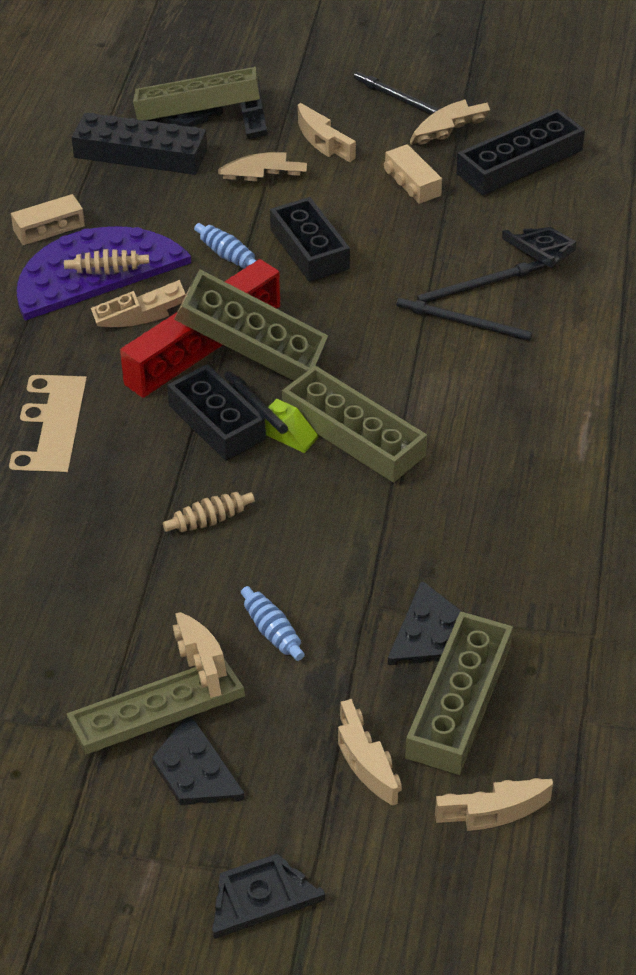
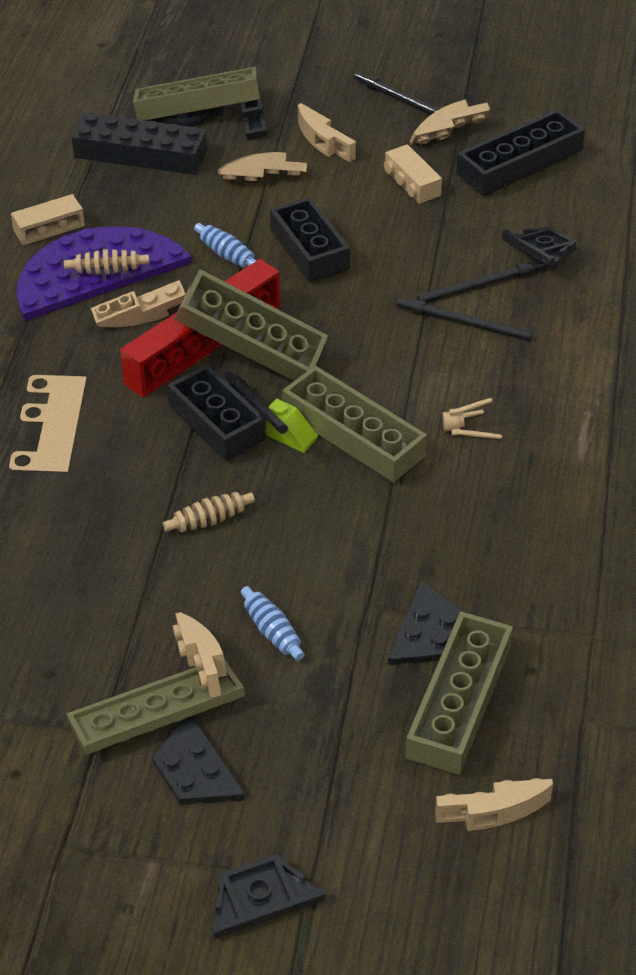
tan slope [338,699,402,805] -> none
none -> tan plant [442,398,502,439]

